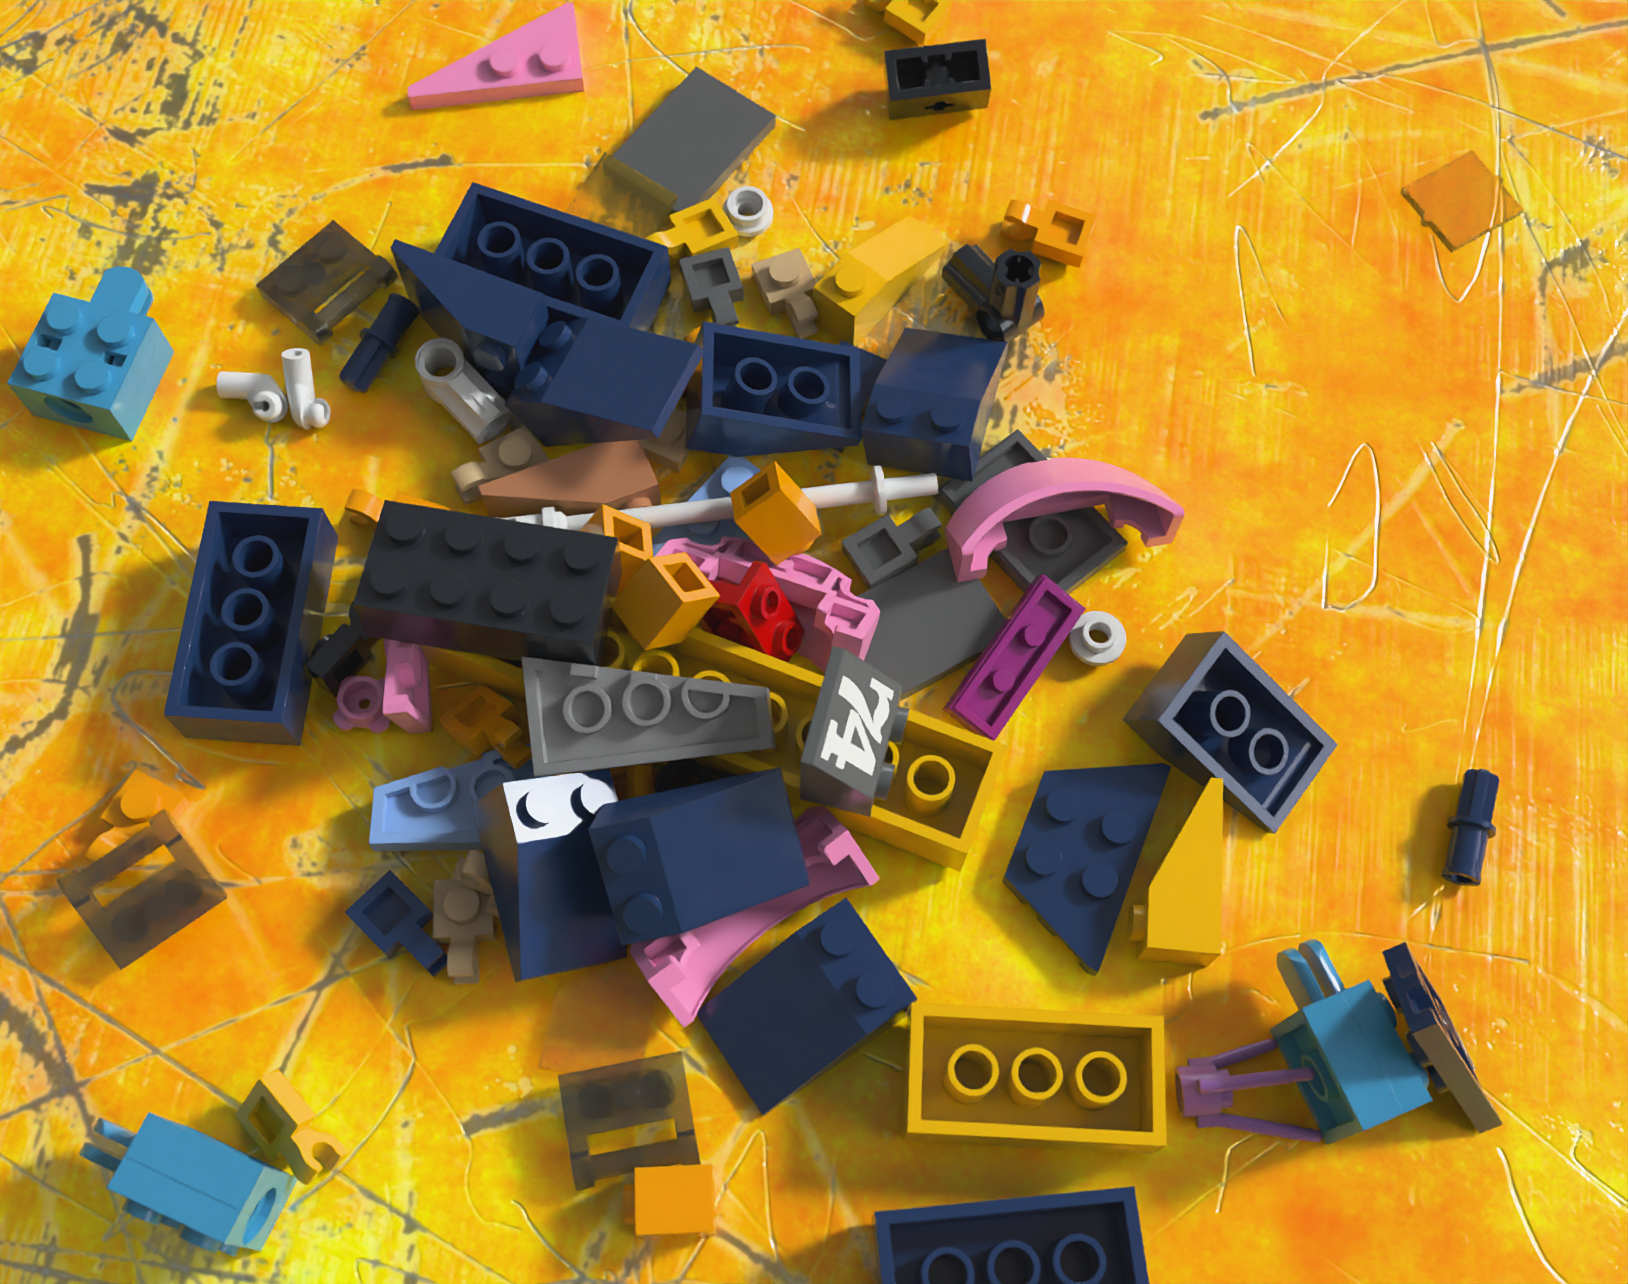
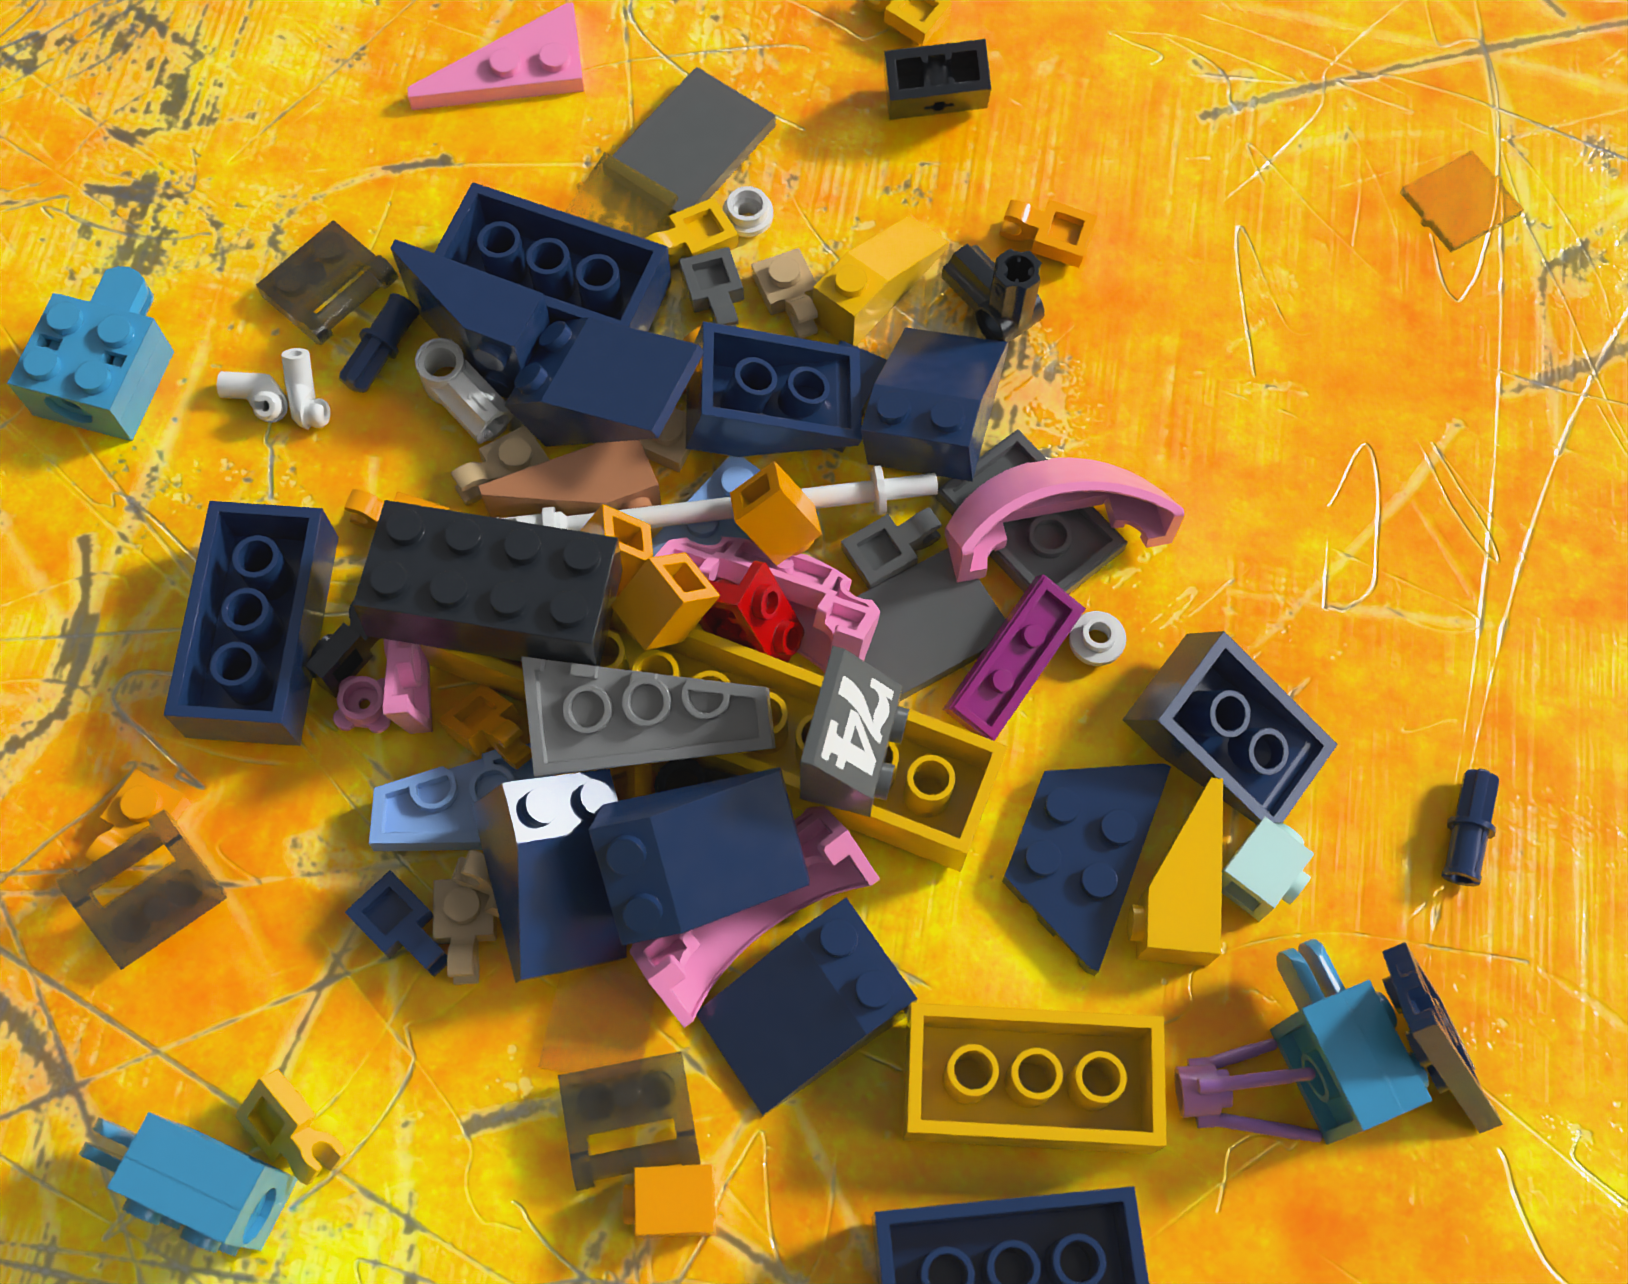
none -> light aqua brick [1222,817,1315,922]

